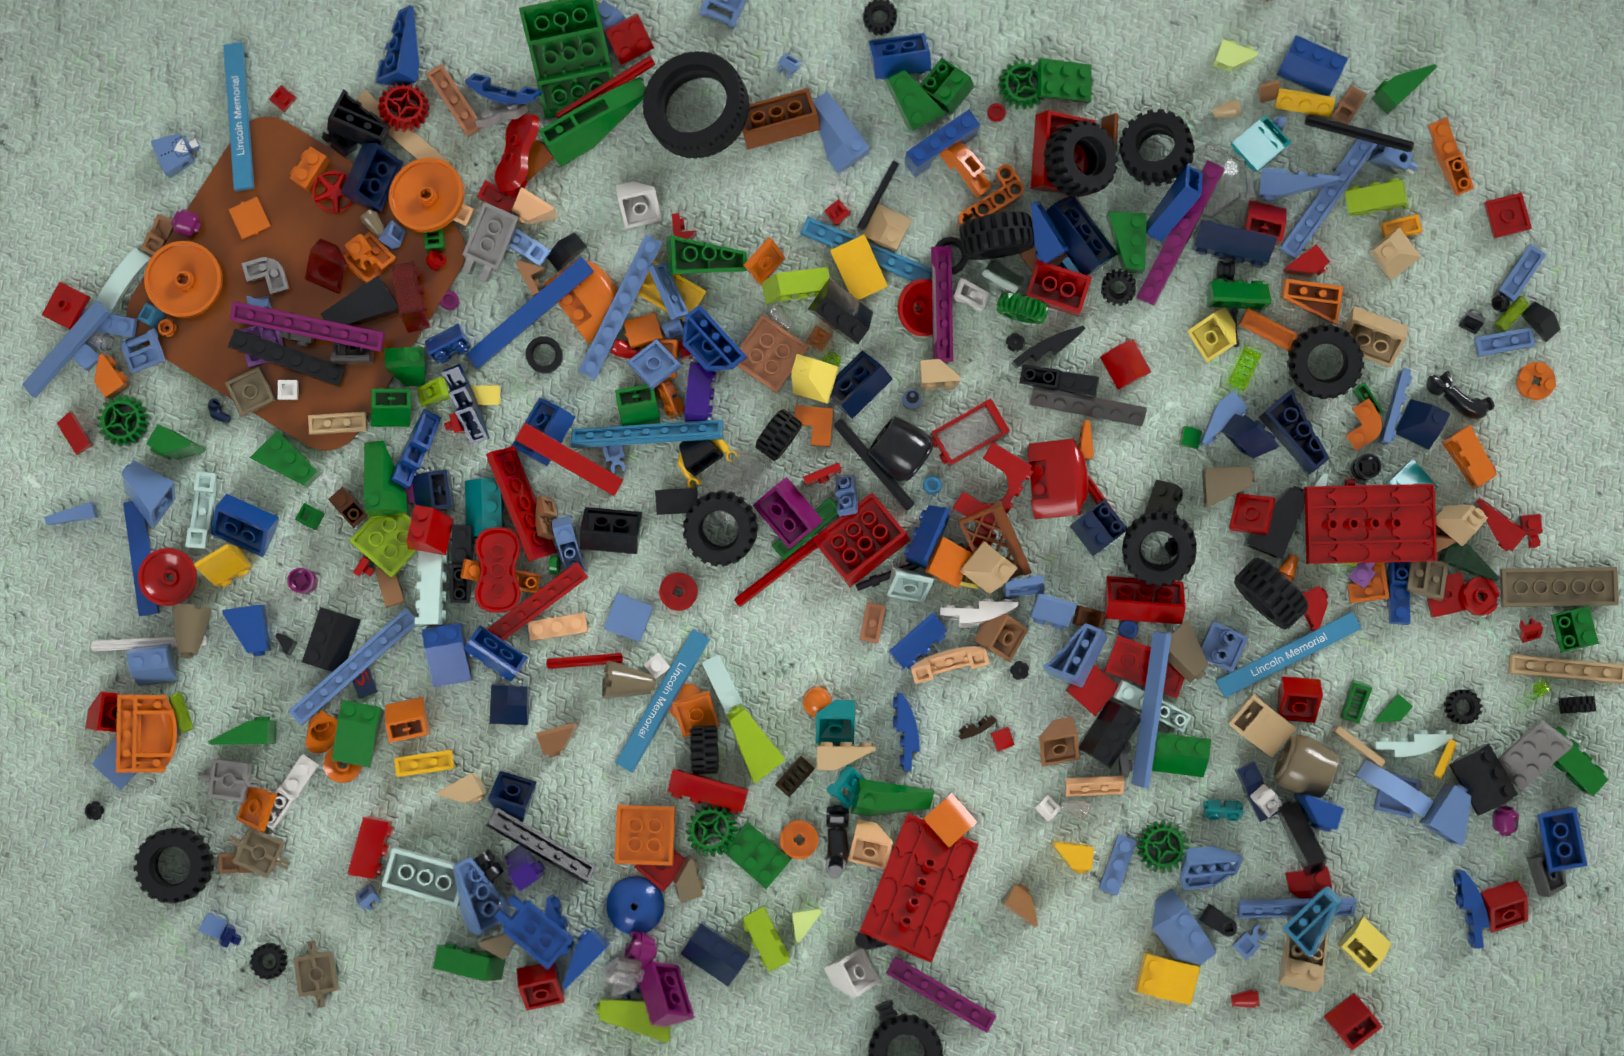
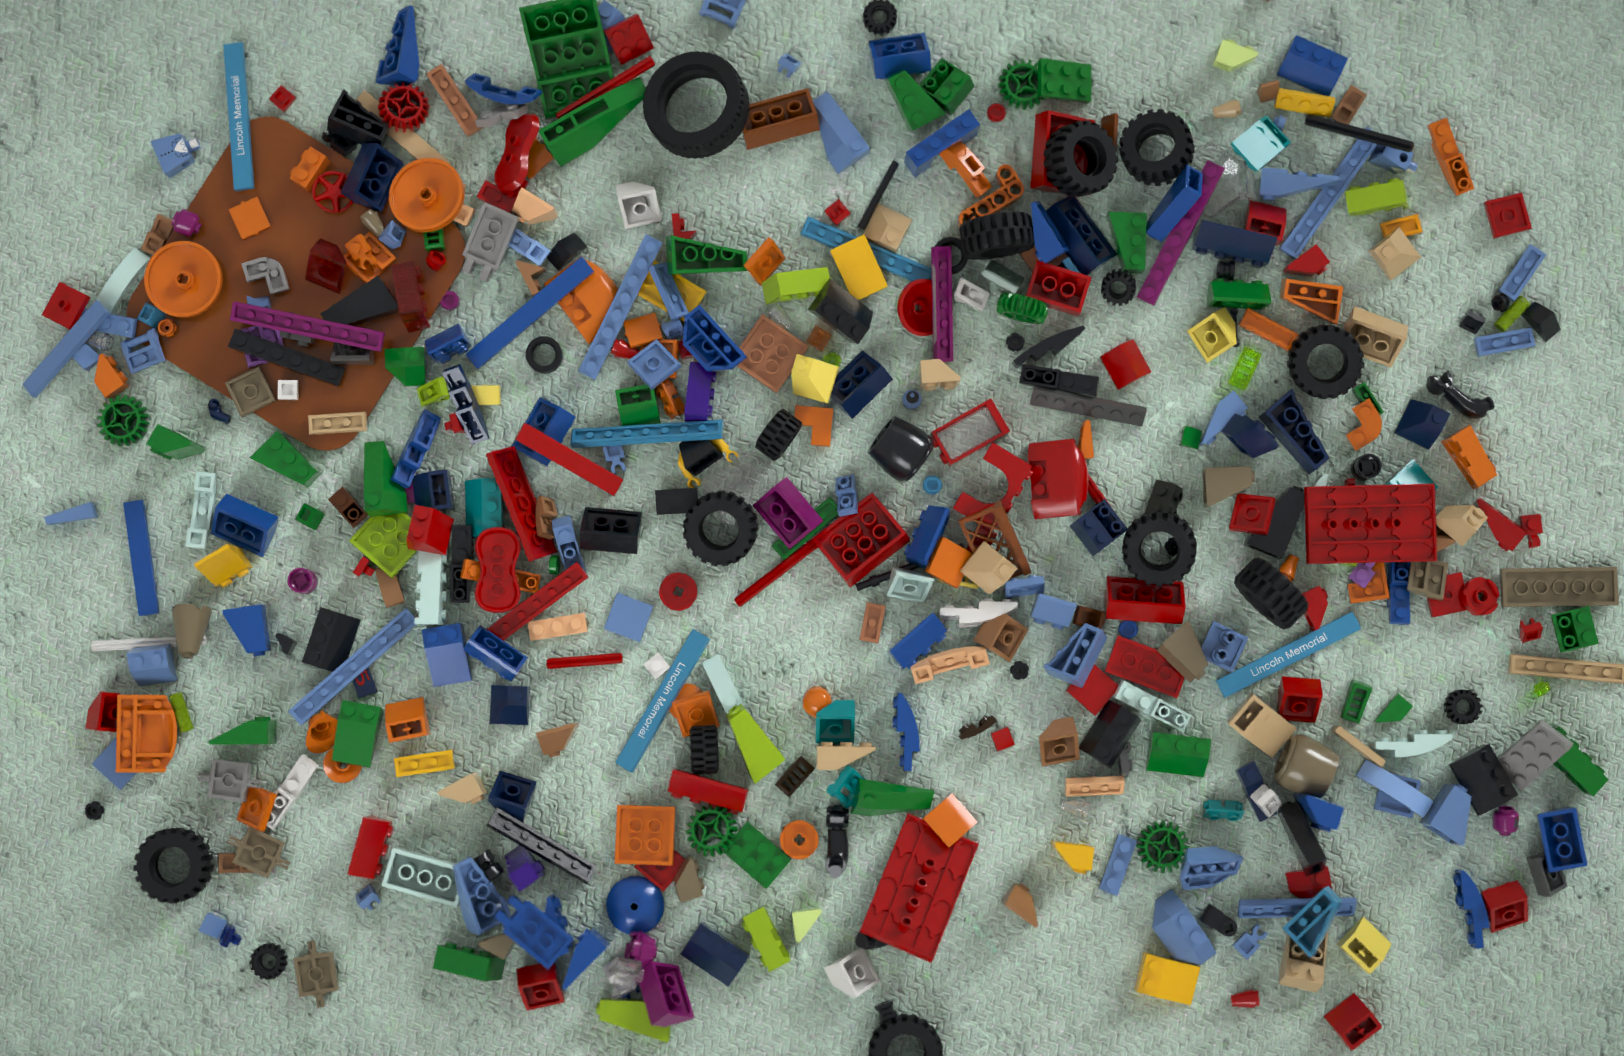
red slope [57,412,93,455] -> none
medium blue slope [122,460,176,528] -> none
red dish [138,548,197,606] -> none
green slope [370,388,411,427] -> none
dark tan cone [602,661,656,699] -> none
red plate [803,463,841,487] -> none
black axle [834,419,915,510] -> none
light nougat slope [848,819,893,870] -> none
magenta plate [886,956,997,1033] -> none
white plate [1035,794,1061,822] -> none
medium blue tile [1131,631,1171,788] -> none
green slope [1372,64,1438,115] -> none
medium blue plate [1378,368,1412,445] -> none
yellow tile [1434,739,1457,780] -> none
clear green slope [1438,542,1499,581] -> none
orange plate [1515,362,1556,401] -> none
black tyre [1558,696,1596,714] -> none

